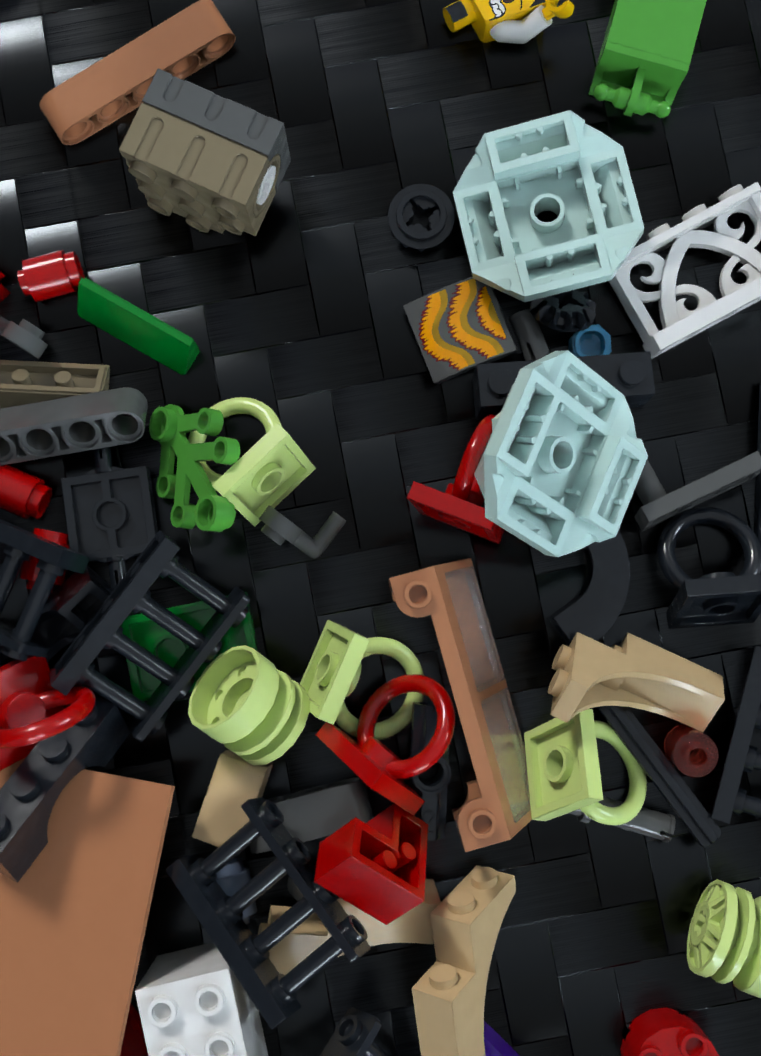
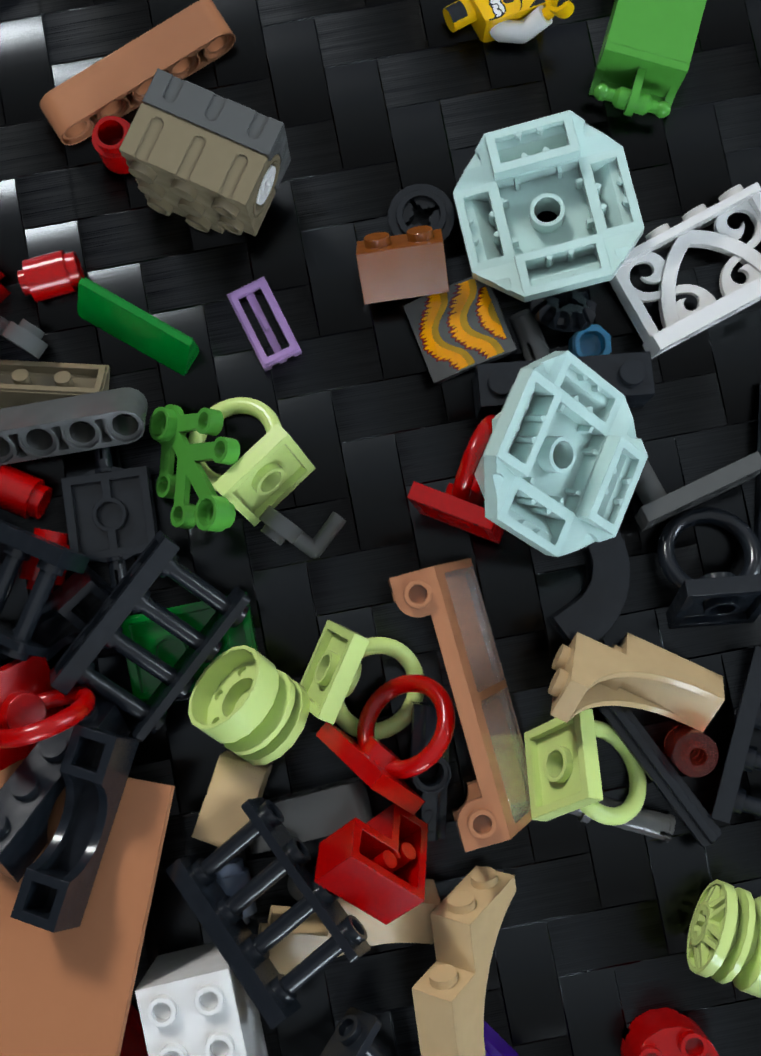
none -> black arch [10,724,140,933]
none -> red brick [92,116,130,174]
none -> lavender tile [227,276,302,372]
none -> dark orange brick [356,225,449,304]

